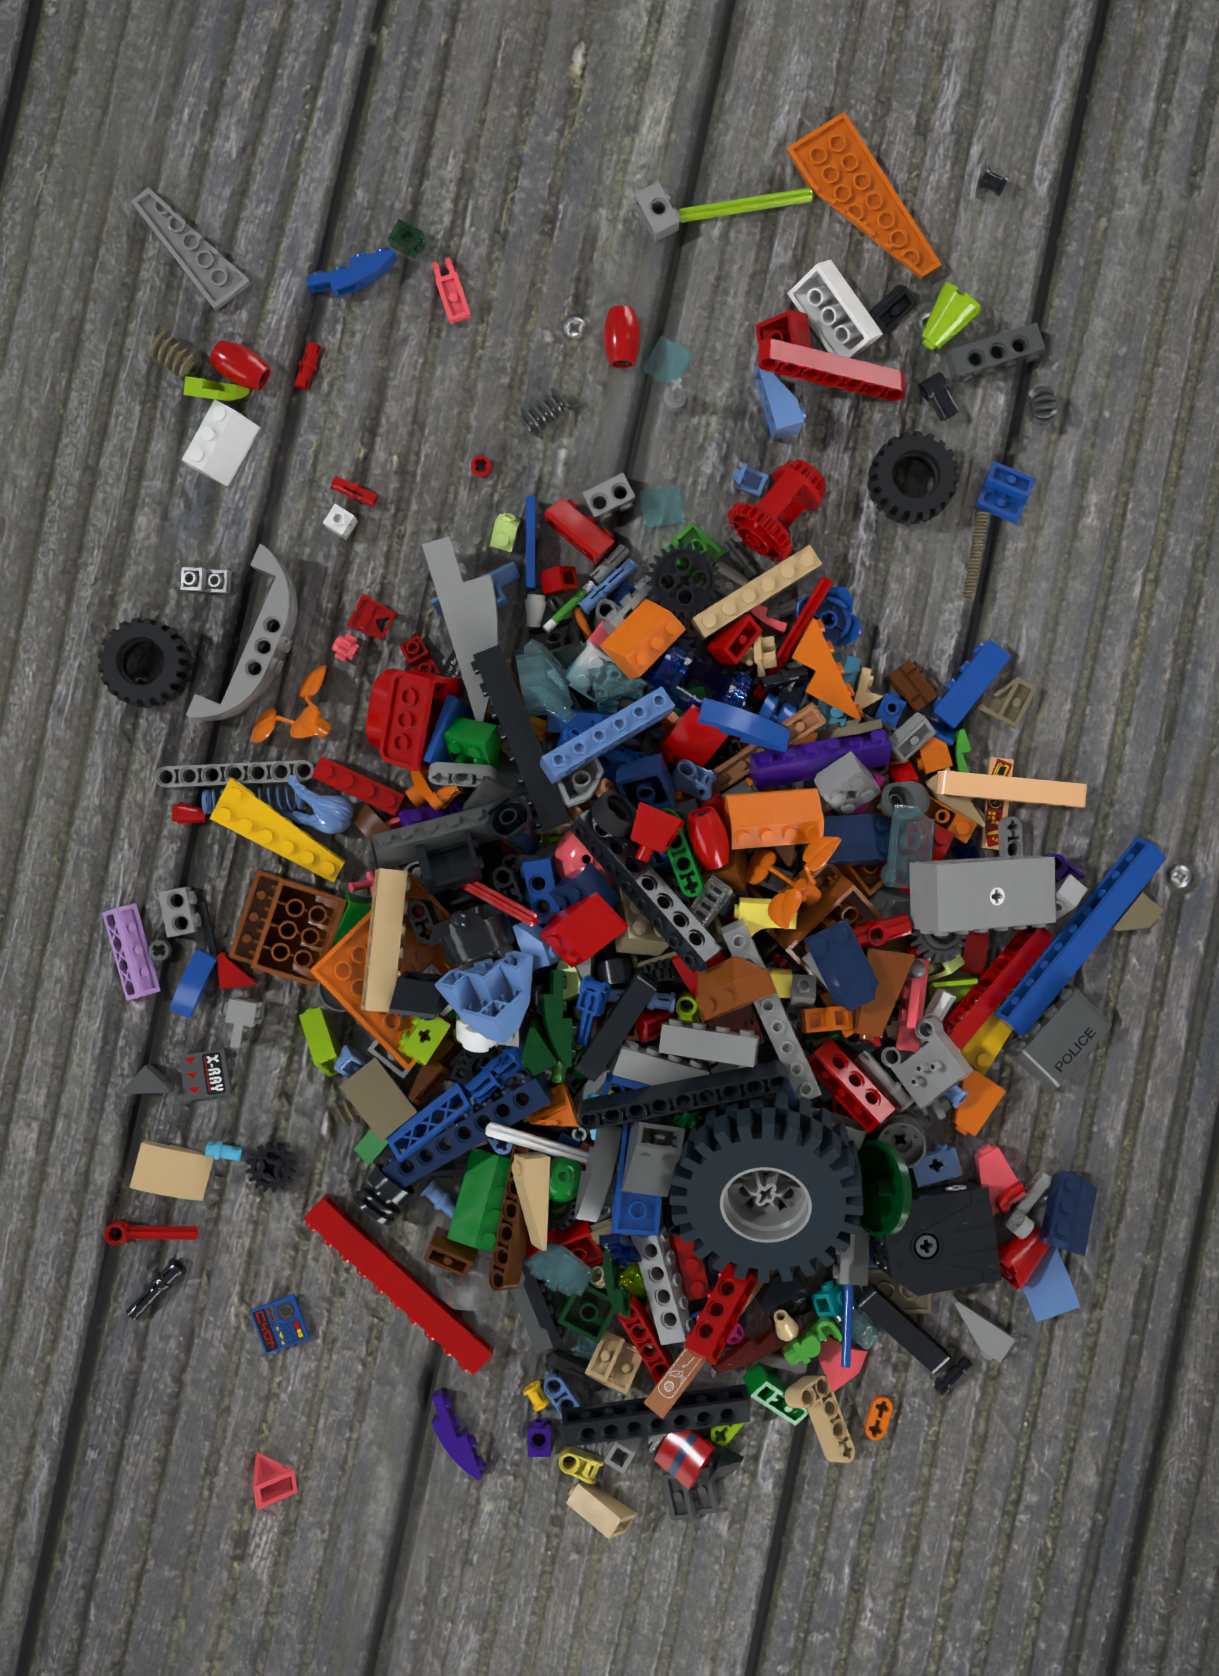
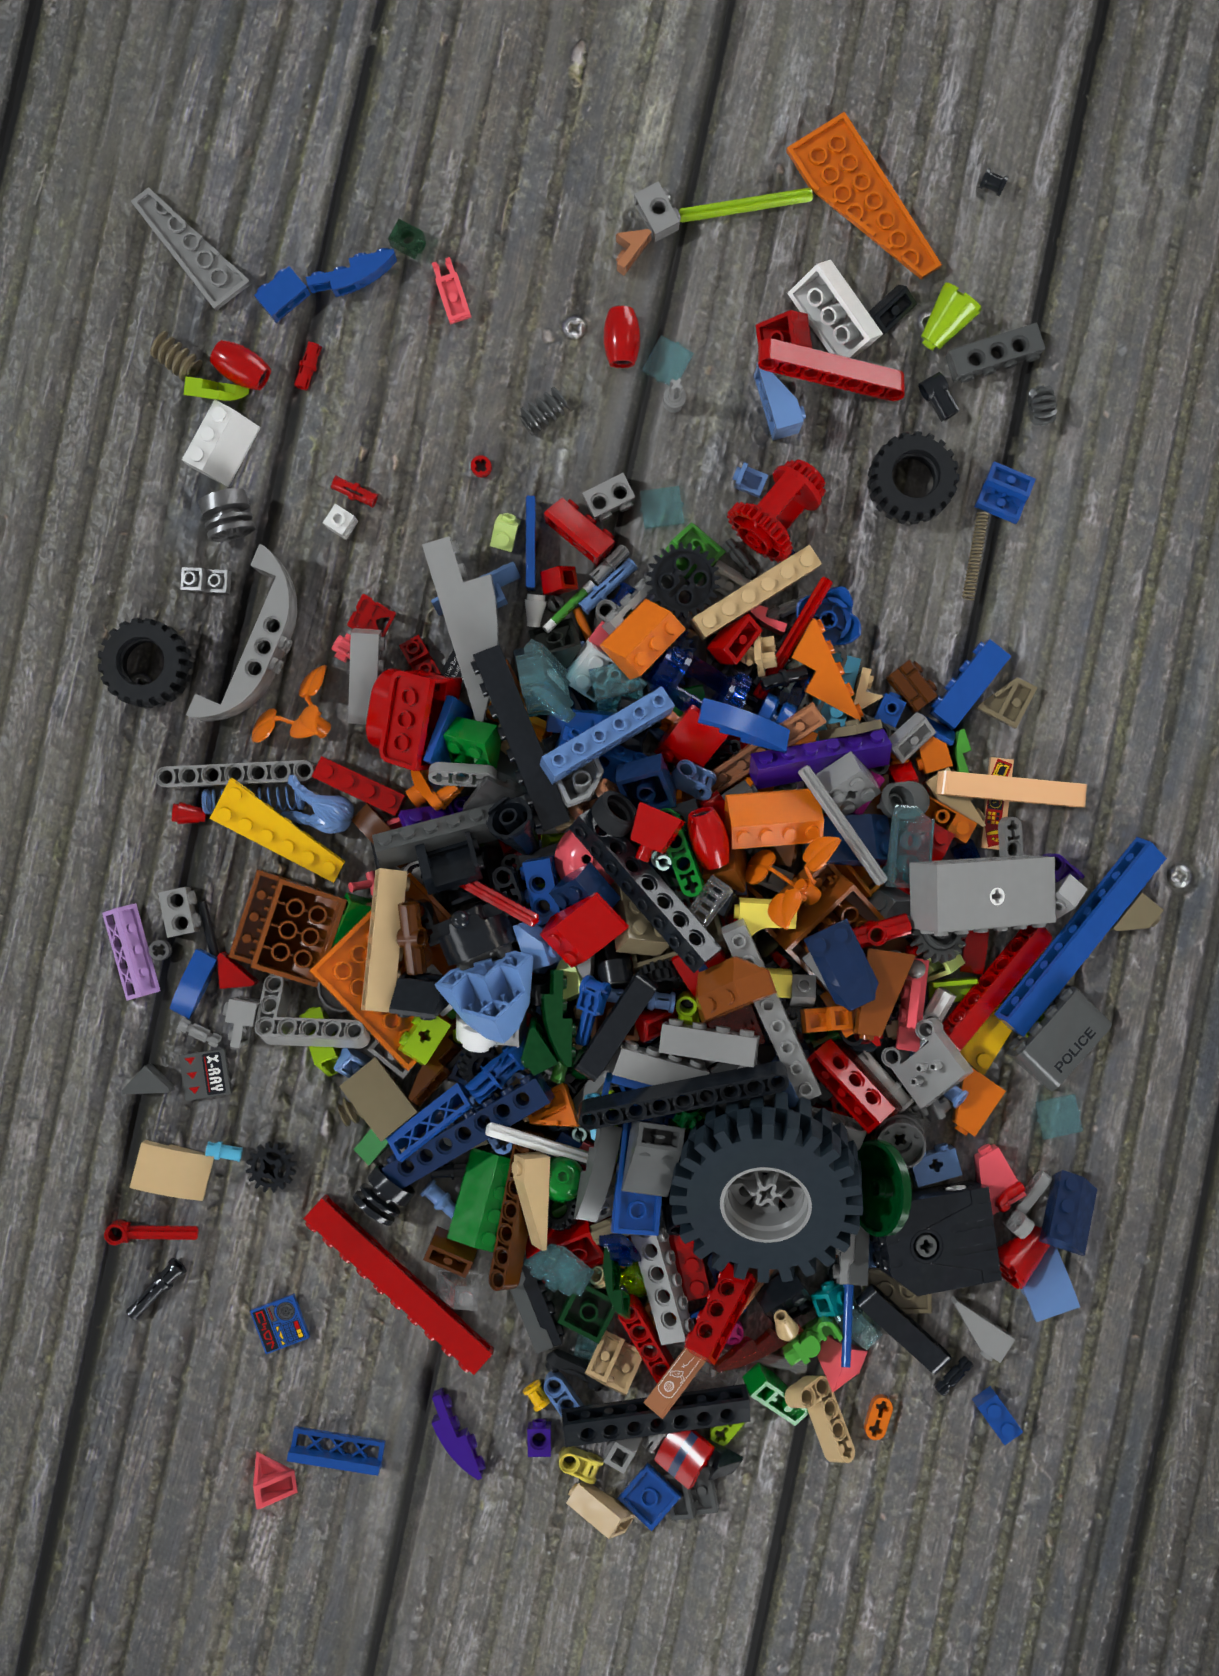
none -> light grey axle [177,1018,222,1048]
none -> flat silver wheel [198,488,256,542]
none -> blue brick [254,266,311,323]
none -> light grey beam [255,974,371,1048]
none -> blue fence [287,1426,386,1476]
none -> light grey brick [348,628,385,725]
none -> reddish brown piece [397,901,428,975]
none -> nougat slope [616,229,652,276]
none -> blue tile [617,1462,682,1531]
none -> light aqua pin [651,851,671,871]
none -> light grey axle [798,765,888,886]
none -> blue brick [972,1386,1023,1446]
none -> clear light blue piece [1035,1094,1083,1140]

